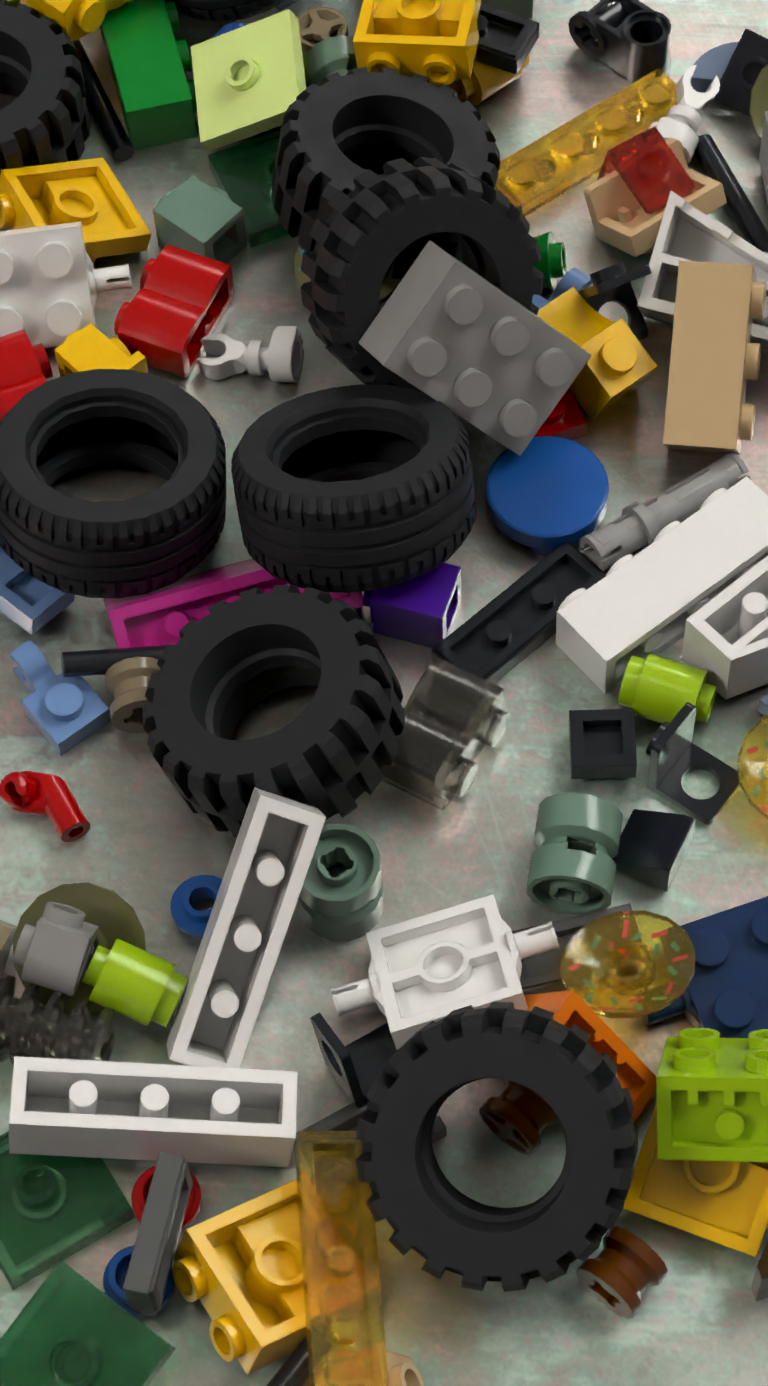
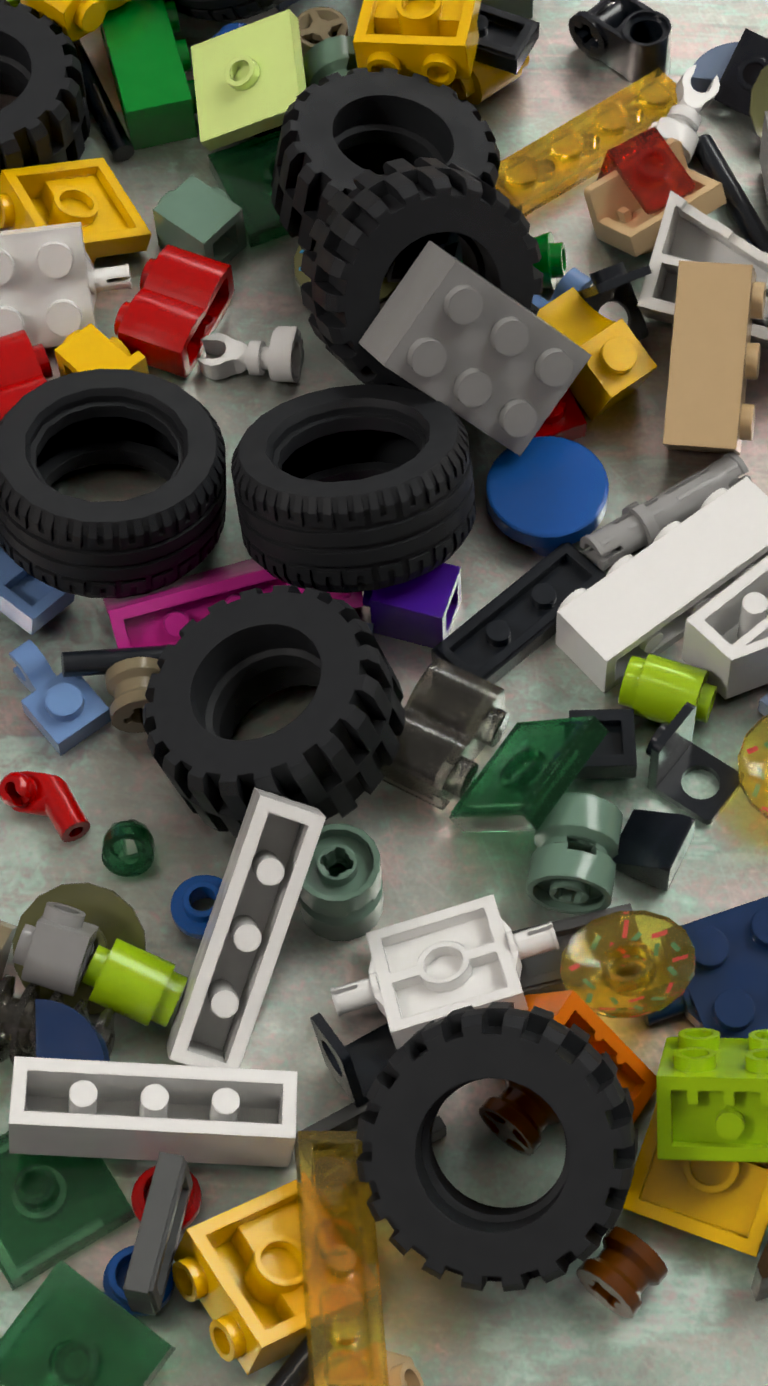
none -> dark blue tile [35,999,110,1061]
none -> clear green hinge [101,819,155,877]
none -> clear green plate [449,716,609,833]

